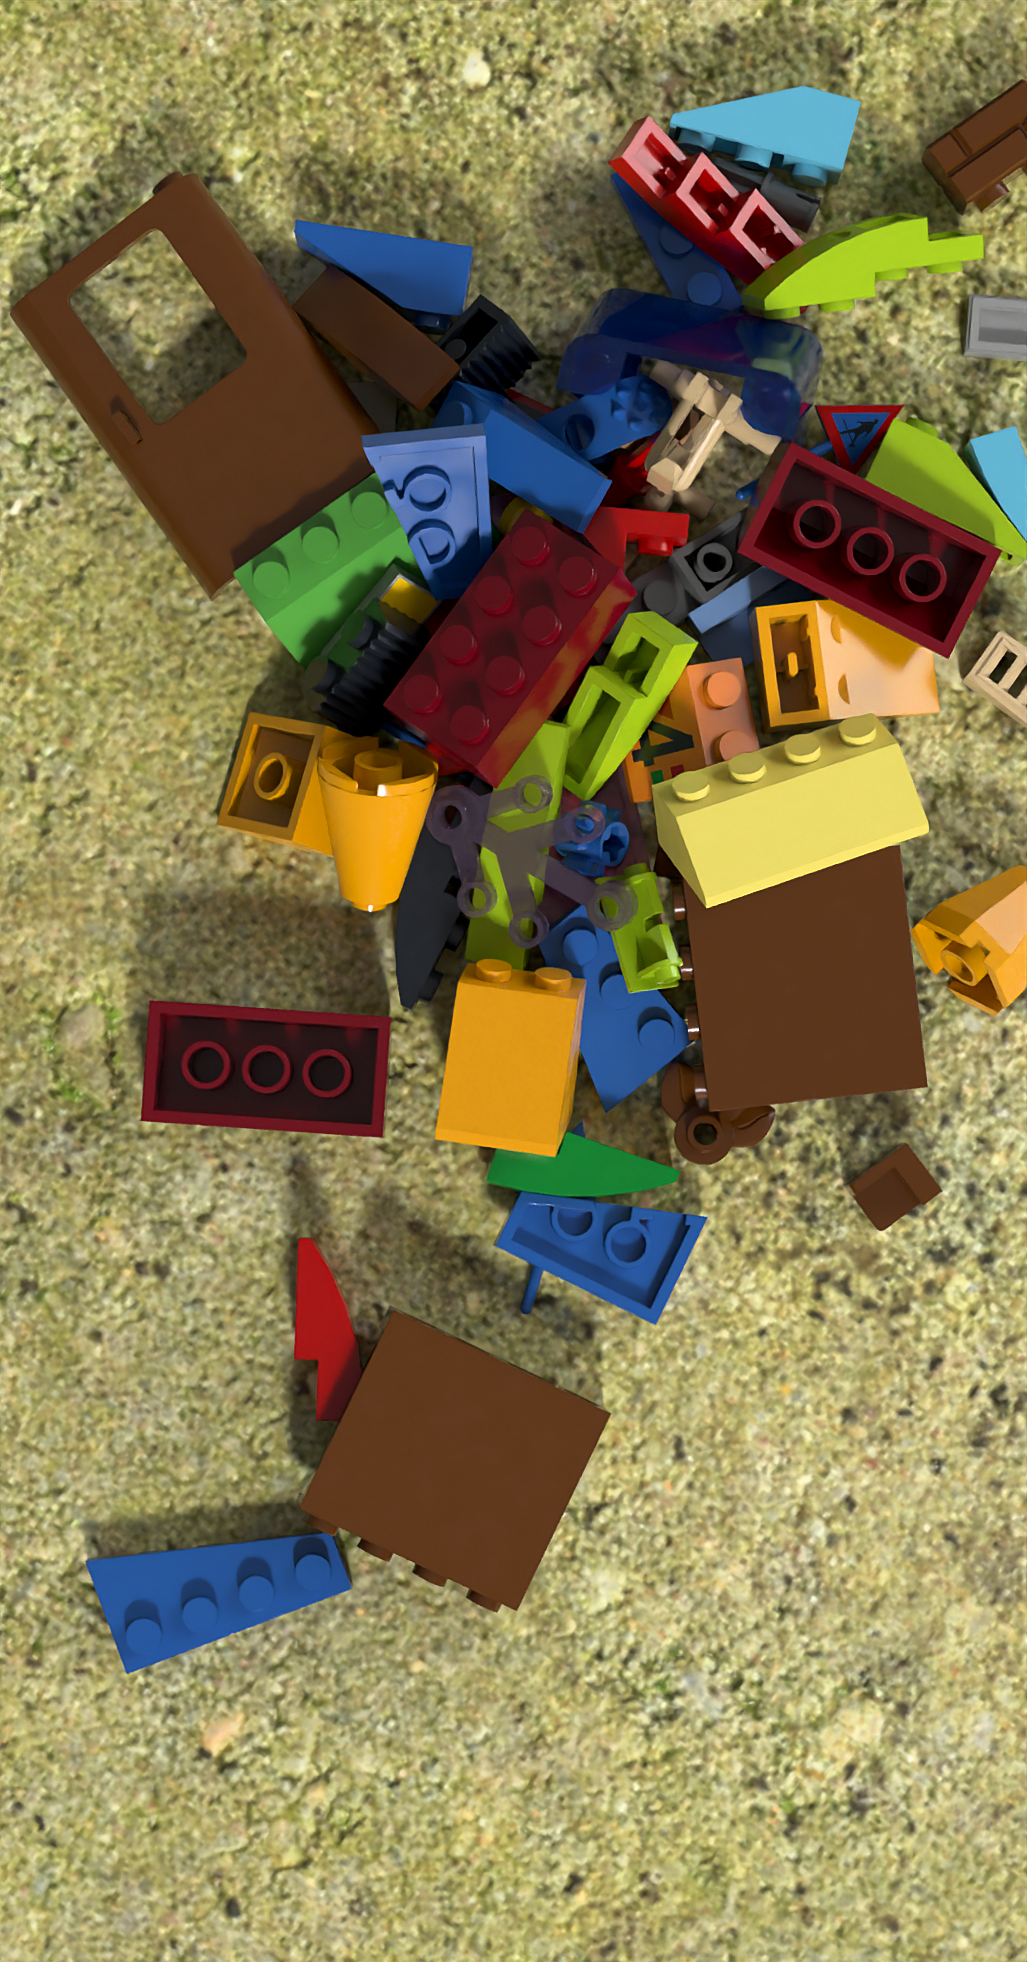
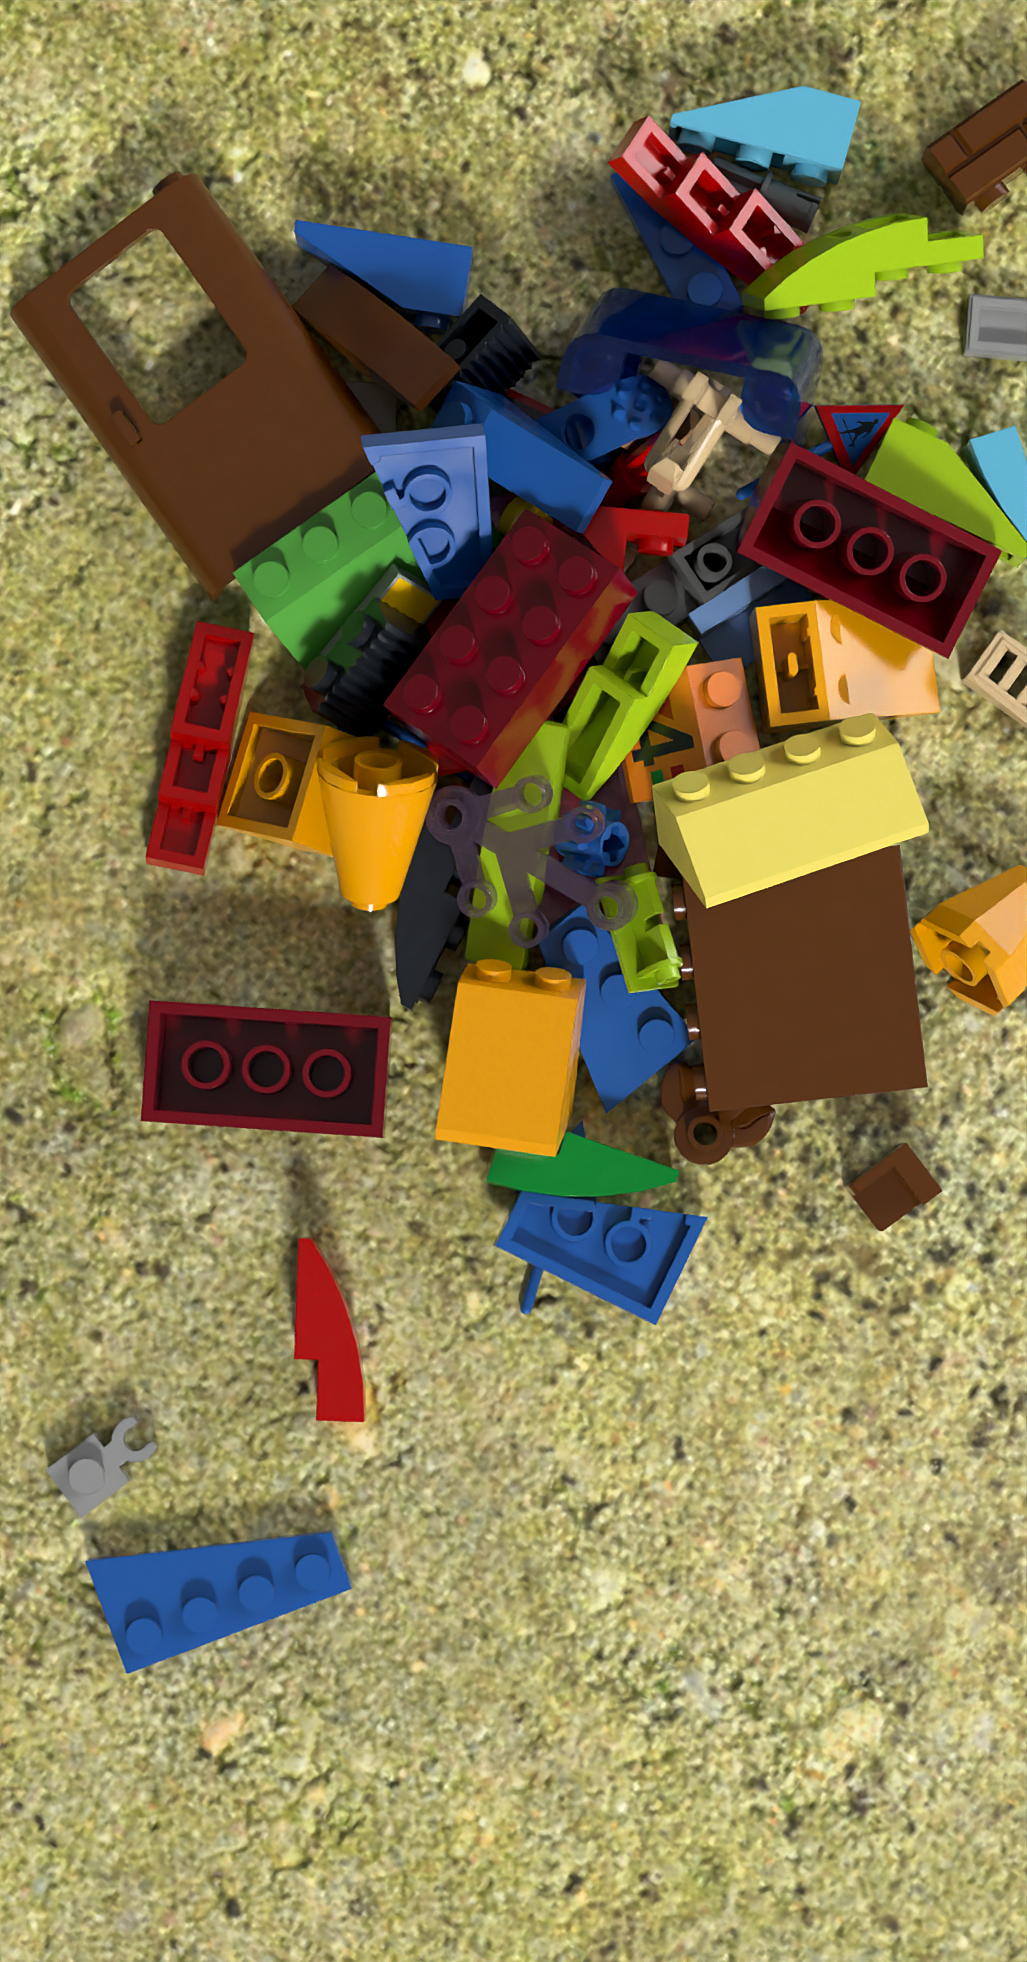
reddish brown panel [296,1305,611,1613] -> none
none -> light grey plate [46,1415,158,1518]
none -> red slope [145,621,255,876]

